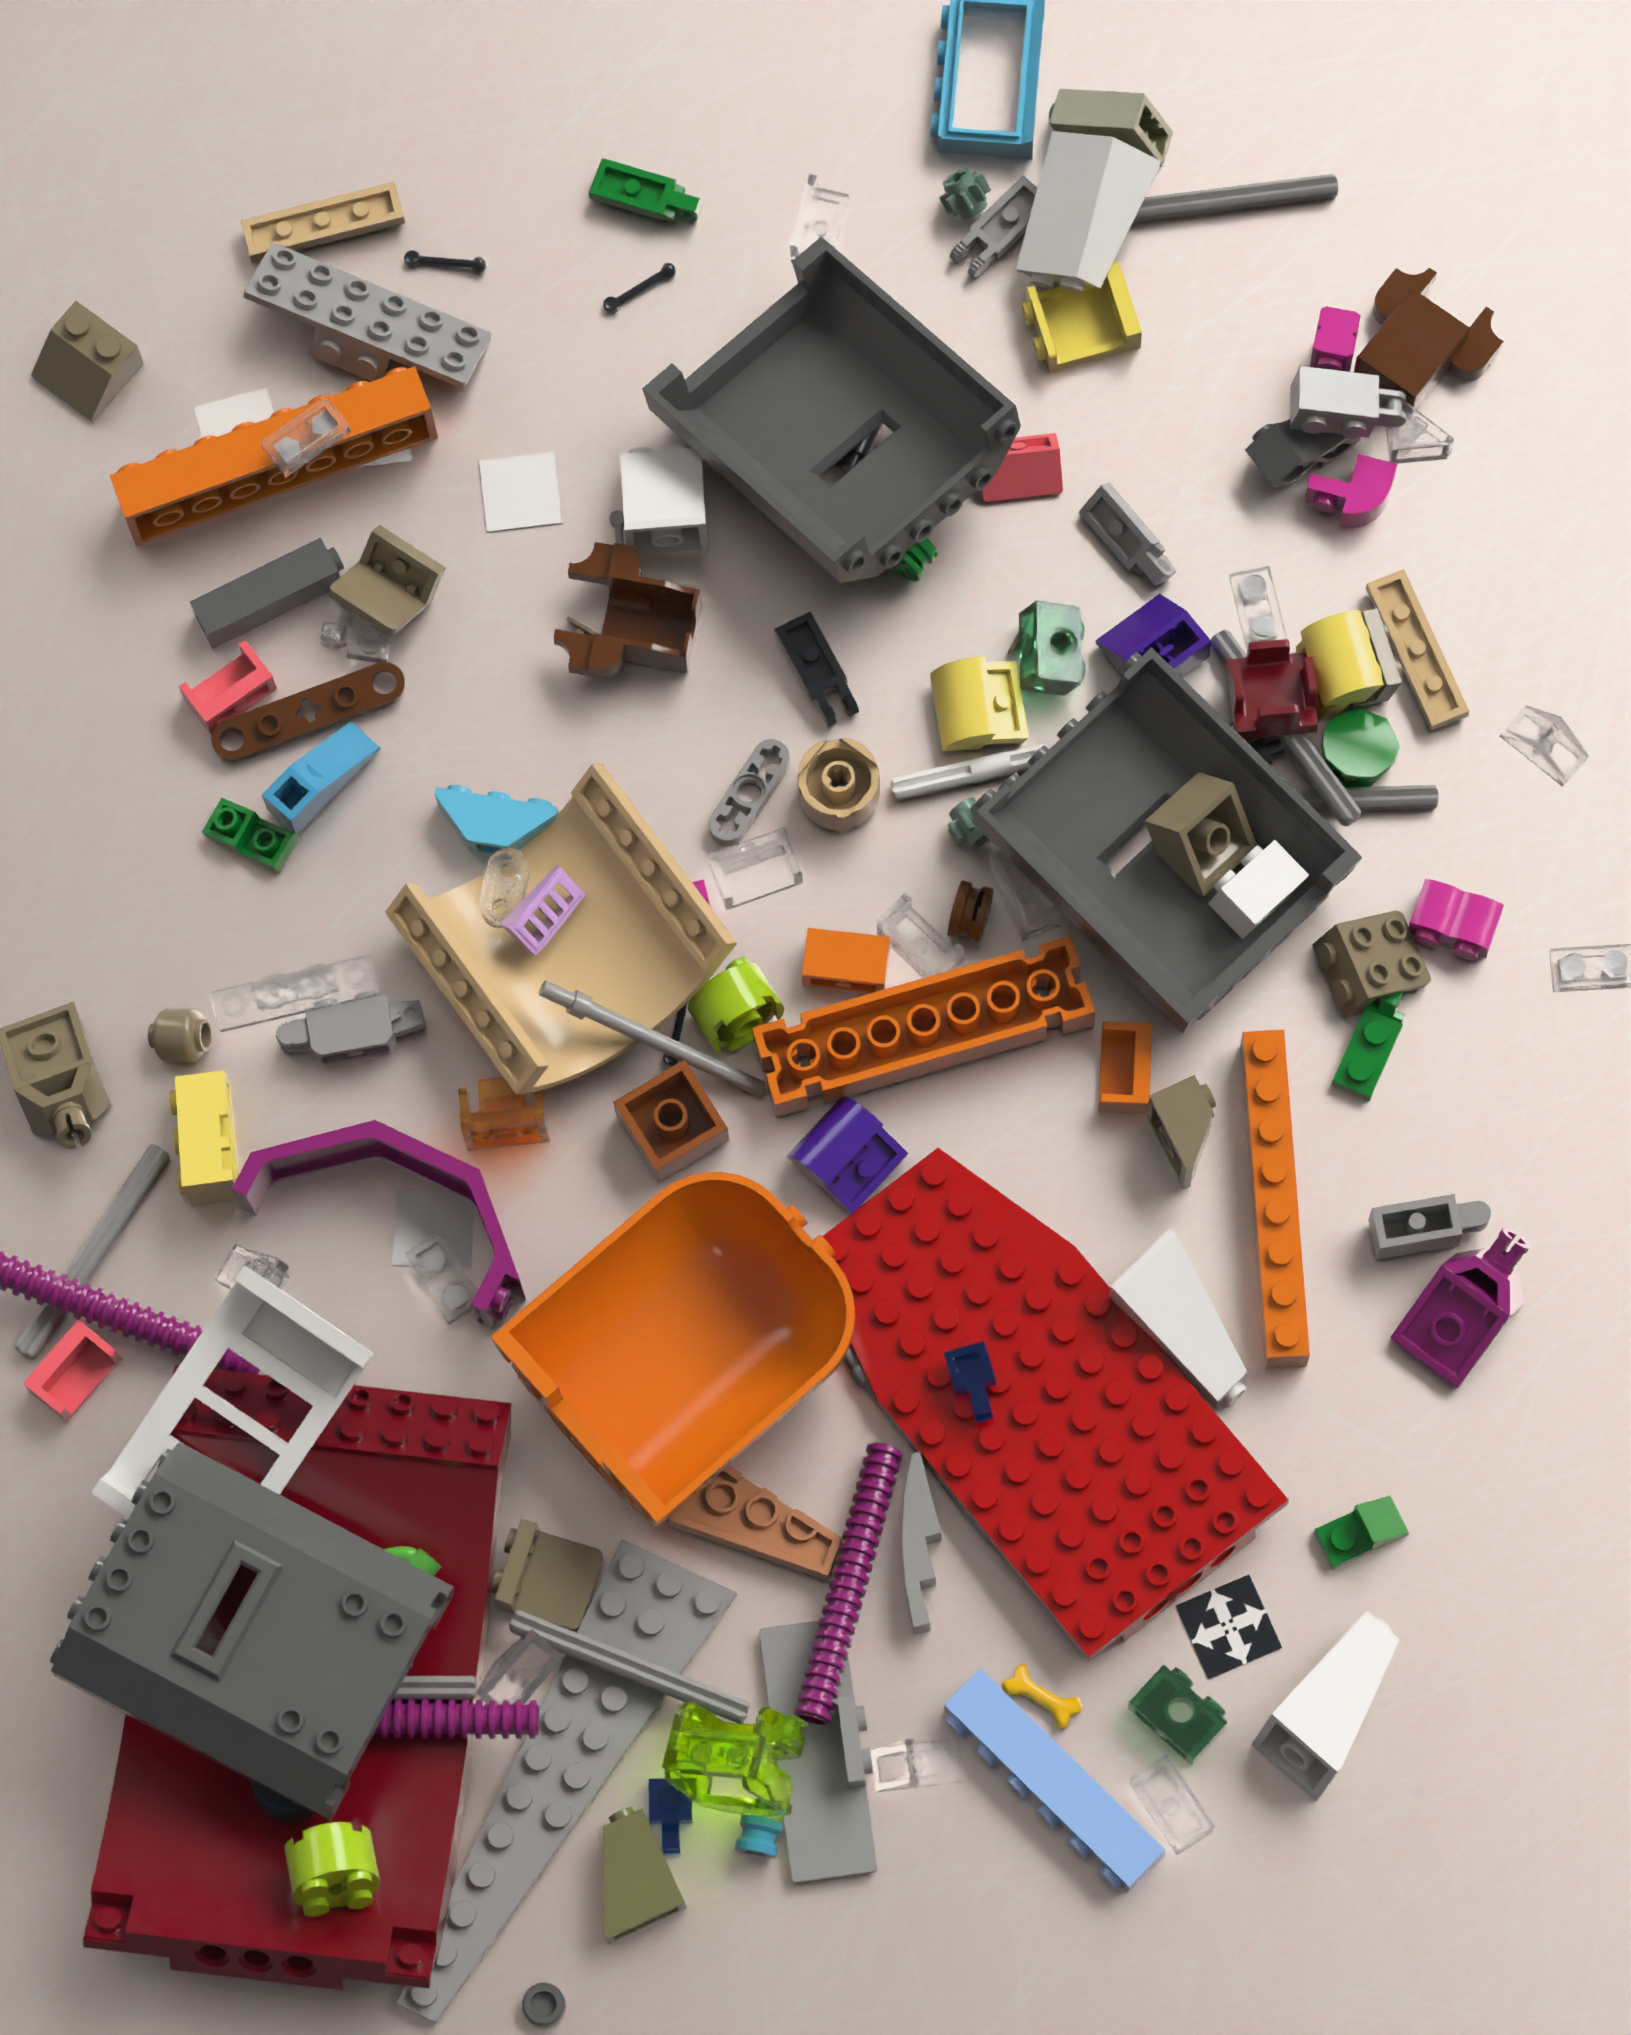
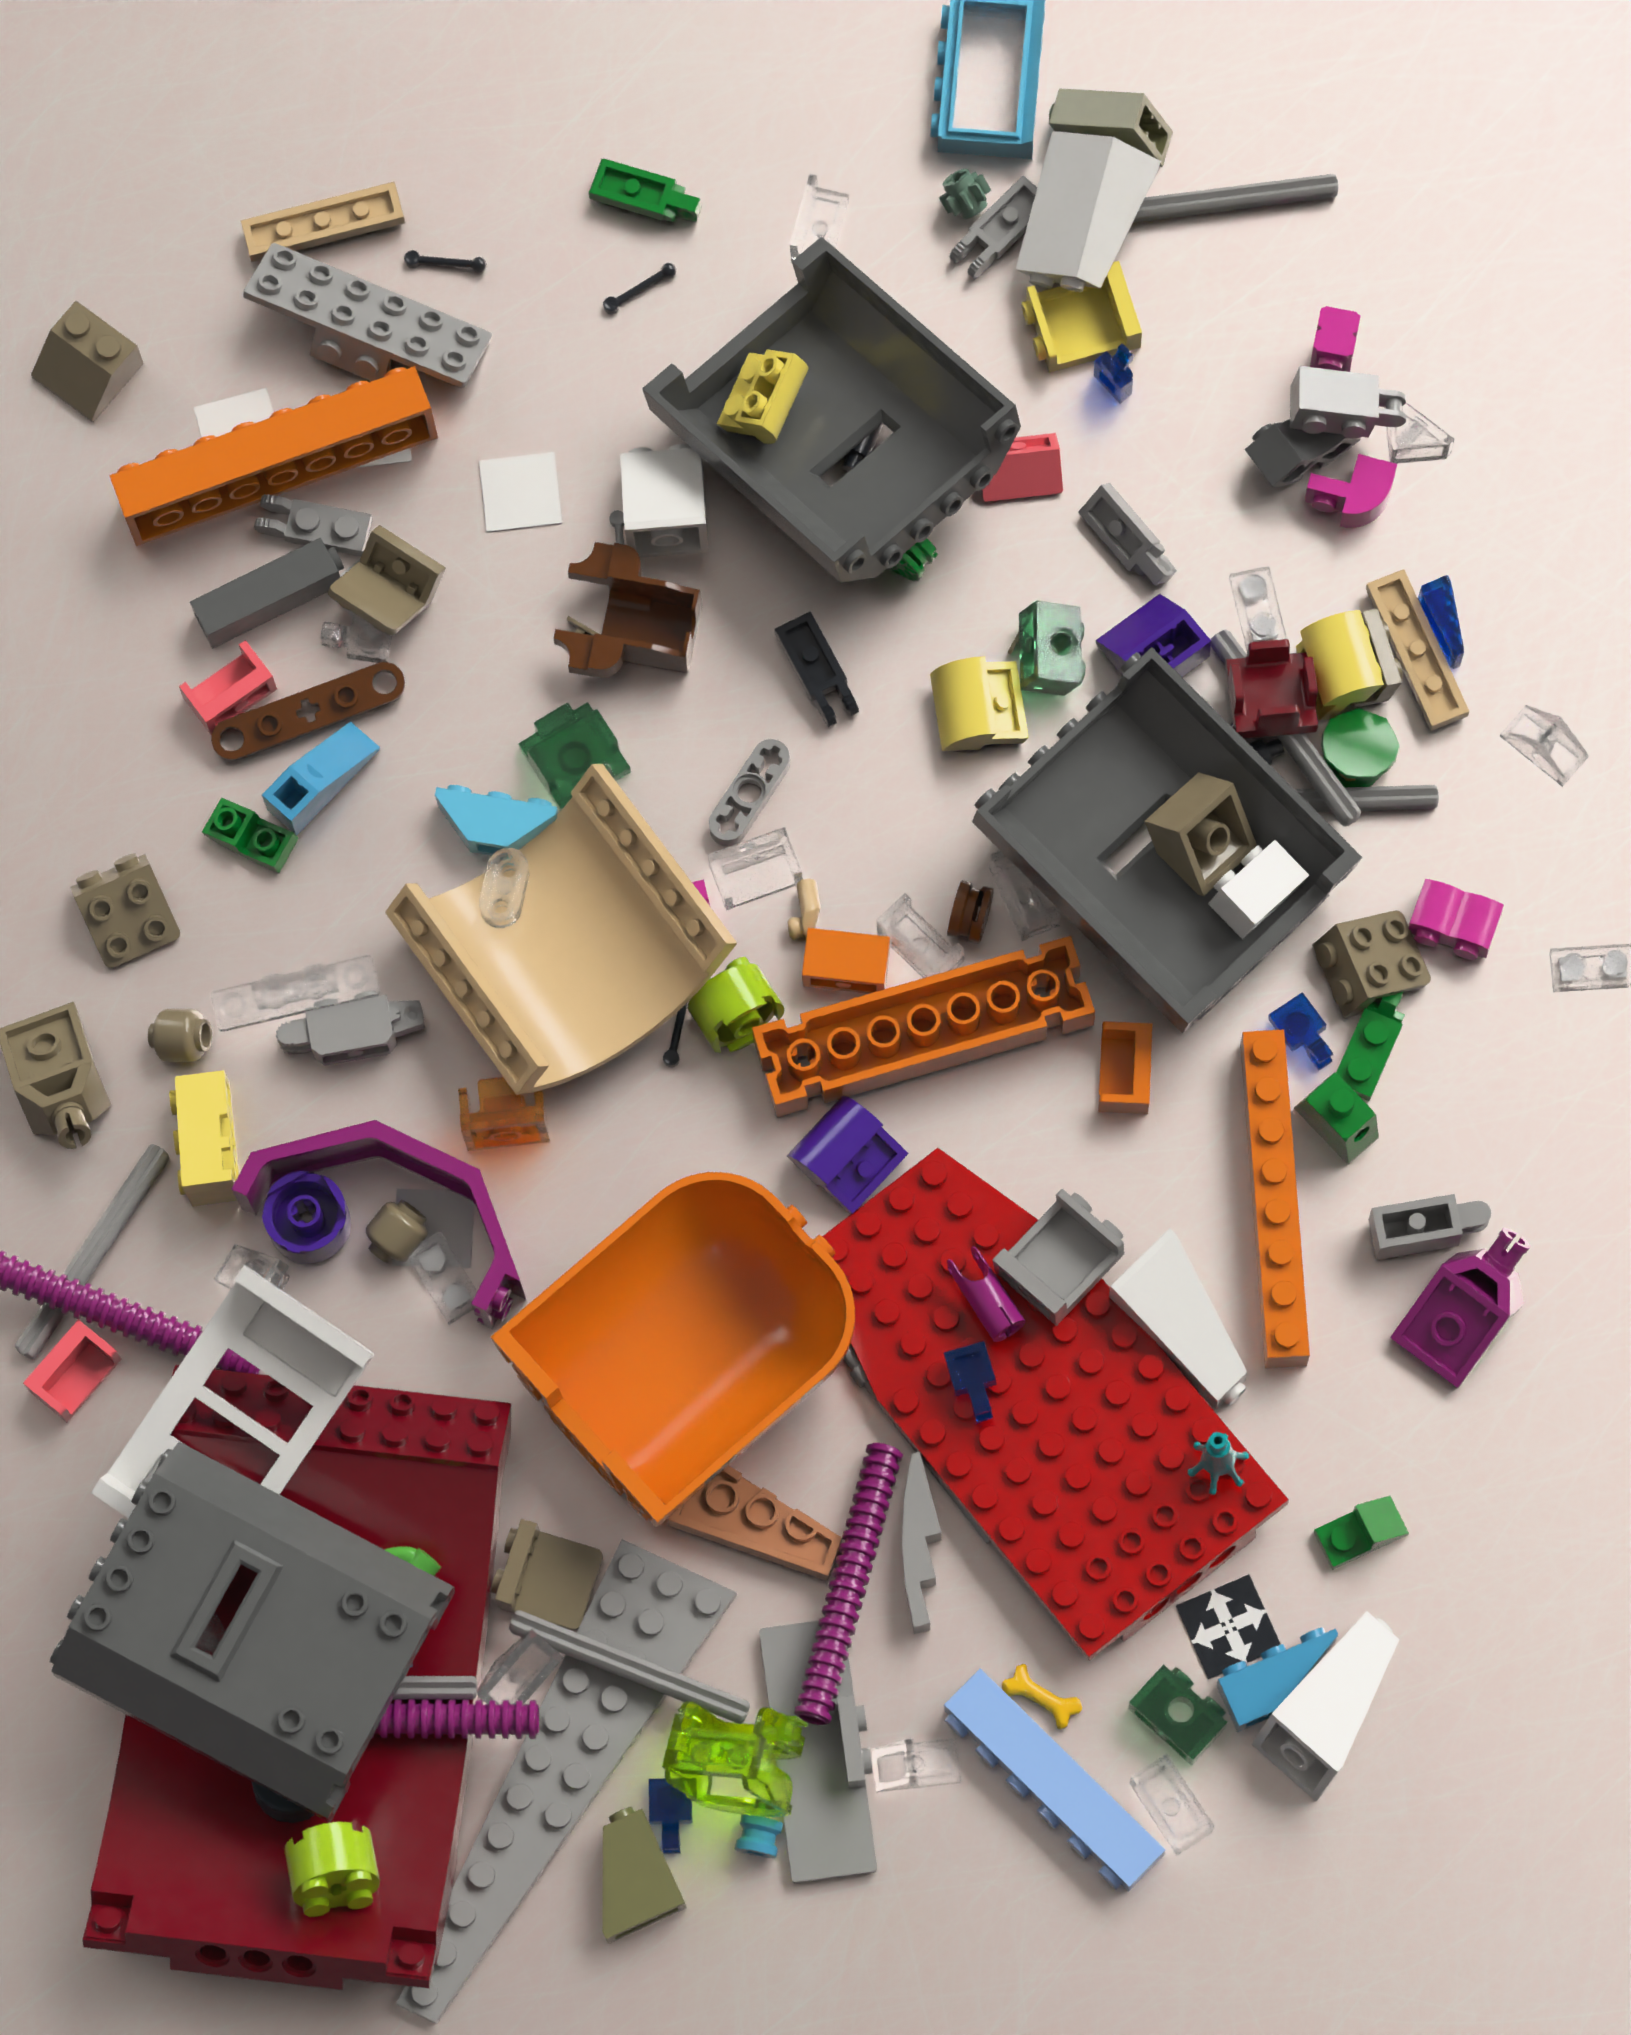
clear piece [260,396,352,478] -> none
lavender slope [500,865,586,956] -> none
dark grey tile [522,1983,566,2028] -> none
light grey bar [538,980,766,1097] -> none
dark orange brick [613,1059,730,1183] -> none
tan brick [798,738,880,833] -> none
white axle [891,744,1047,801] -> none
sand green gear [948,797,989,848] -> none
dark tan slope [1146,1075,1216,1189] -> none
reddish brown piece [1354,267,1504,415] -> none
none -> dark tan bracket [70,853,180,968]
none -> light grey hinge [254,494,373,556]
none -> dark purple brick [262,1171,351,1264]
none -> dark tan head [365,1199,428,1263]
none -> clear green panel [518,702,631,811]
none -> light yellow brick [717,349,809,444]
none -> tan arm [787,879,821,940]
none -> magenta piece [947,1246,1025,1342]
none -> light grey panel [993,1189,1125,1326]
none -> clear blue plate [1094,343,1134,404]
none -> teal piece [1188,1432,1249,1495]
none -> dark azure slope [1216,1627,1338,1733]
none -> clear blue plate [1268,992,1333,1070]
none -> green torso [1294,1073,1379,1165]
none -> clear blue slope [1418,575,1464,669]

